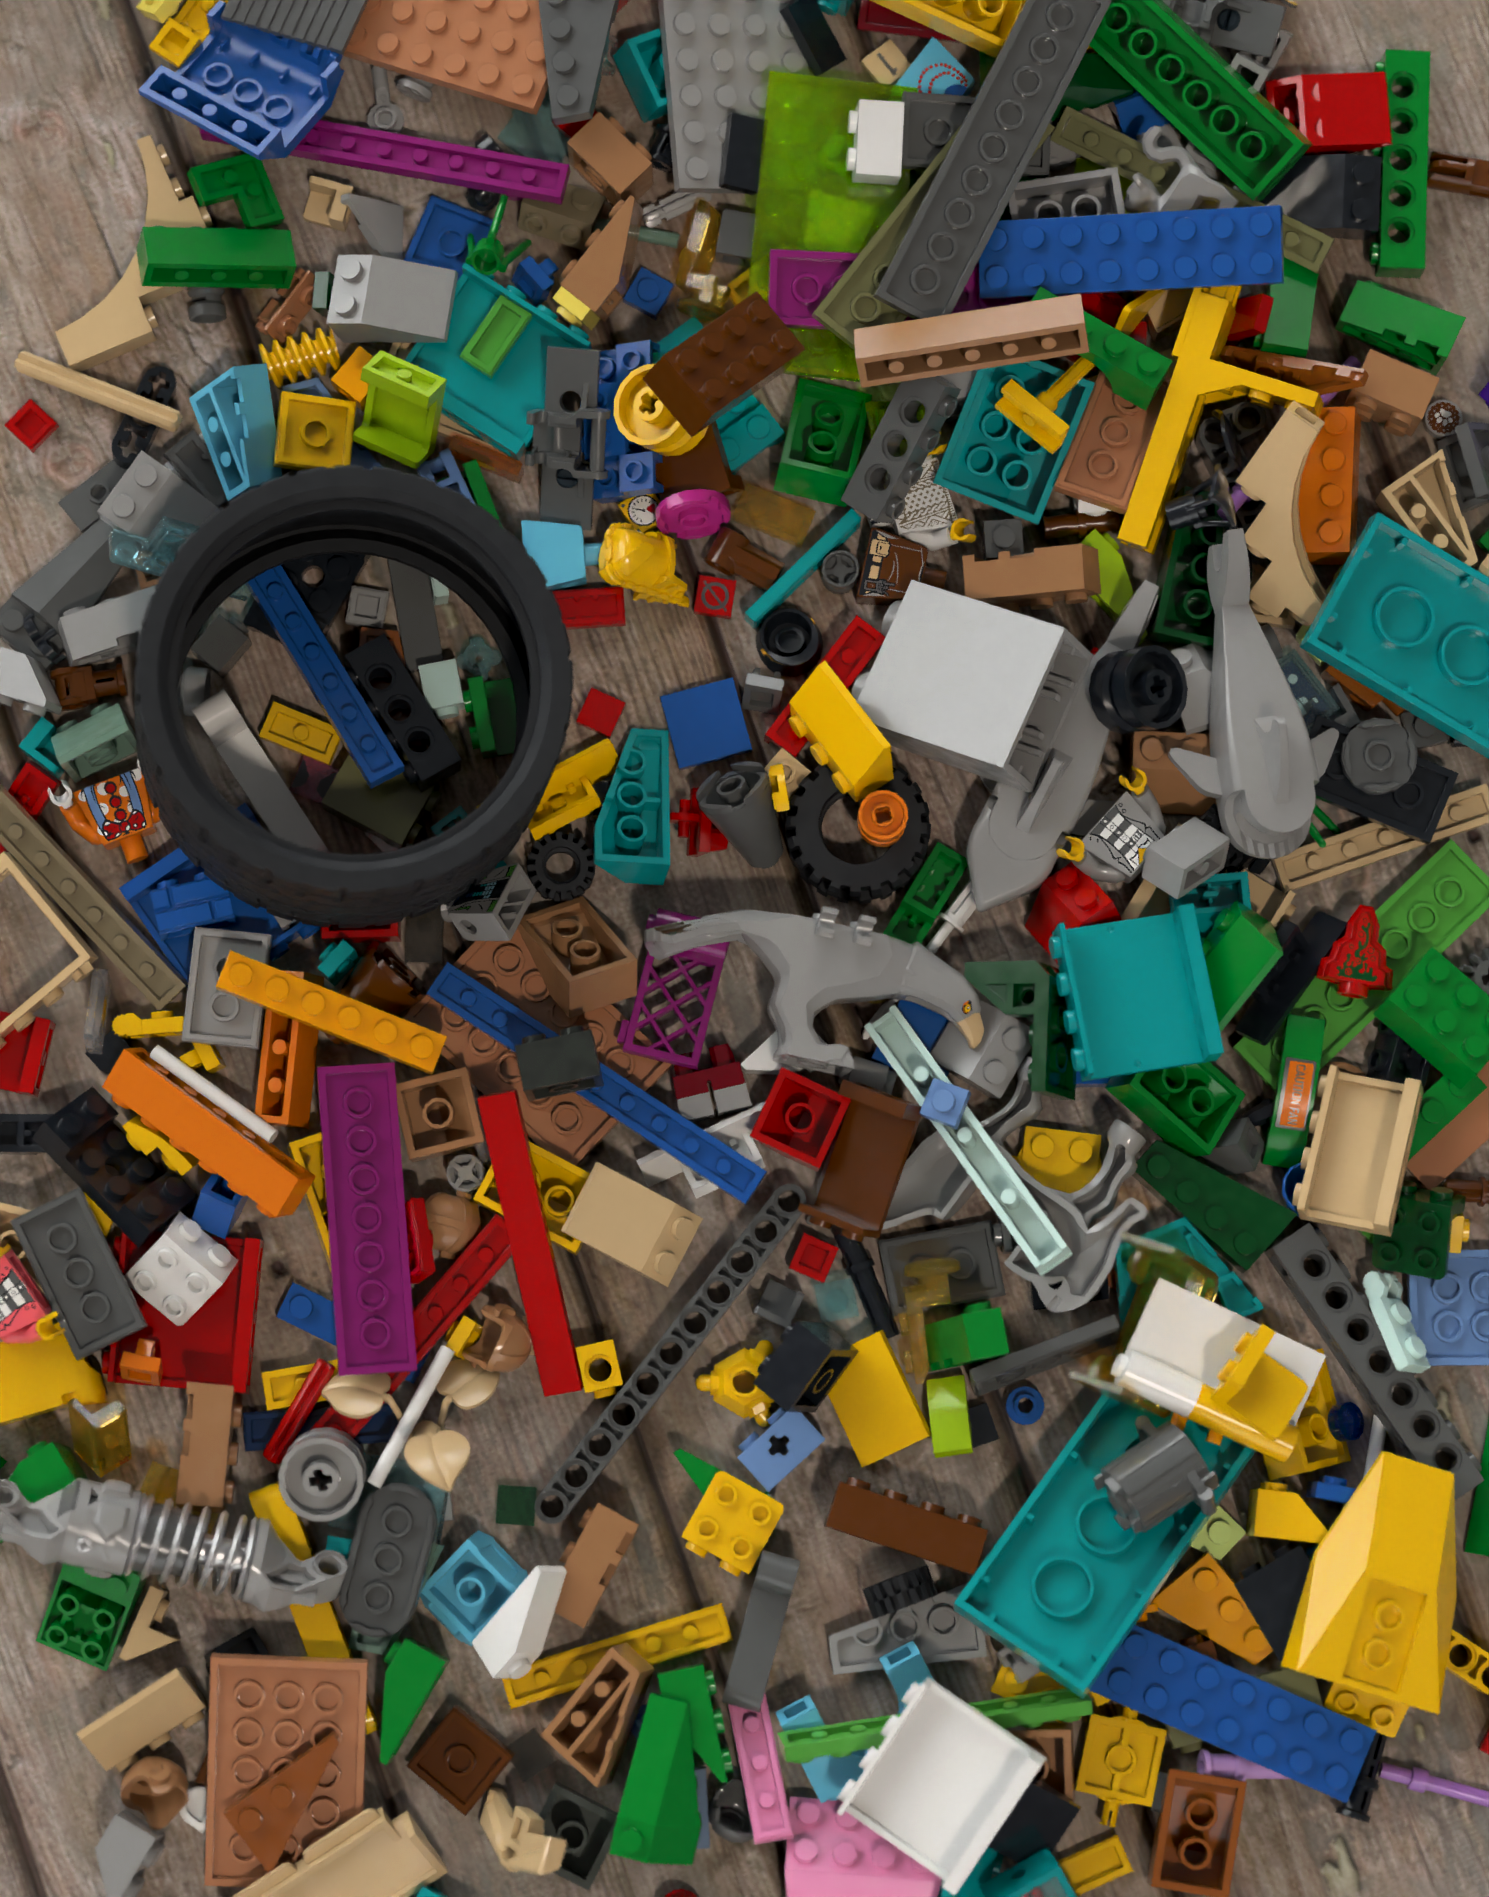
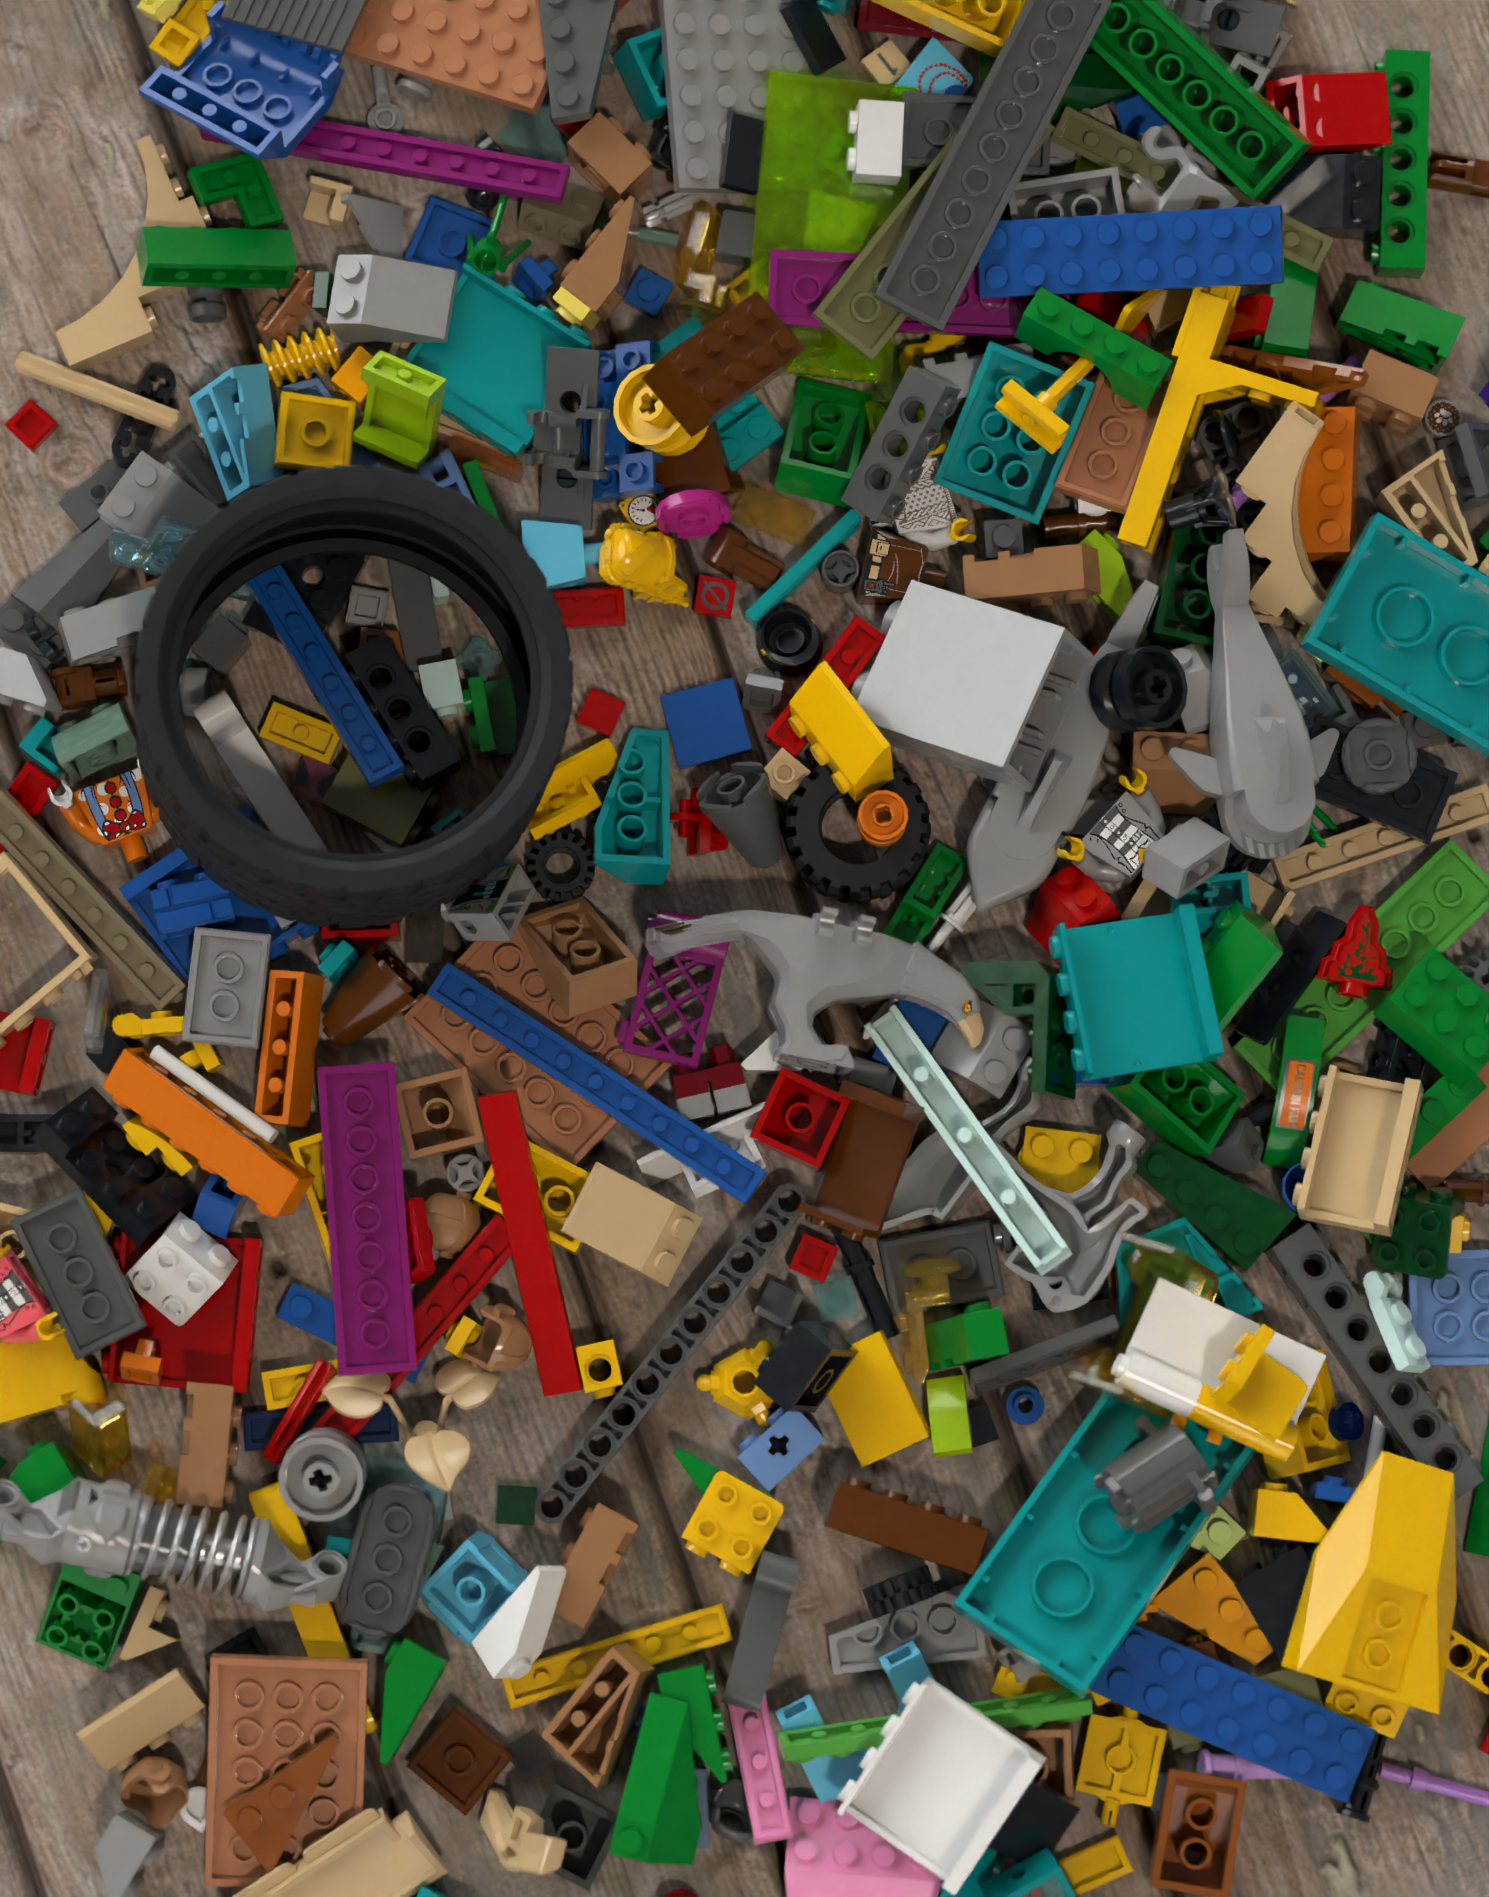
light orange brick [216,950,447,1075] -> none
white bar [367,1344,455,1489] -> none
bright green tile [459,295,533,379] -> none
pearl dark grey brick [515,1026,604,1101] -> none
yellow tile [768,764,790,812] -> none
medium nougat brick [853,293,1089,388] -> none
medium blue plate [919,1078,971,1129] -> none

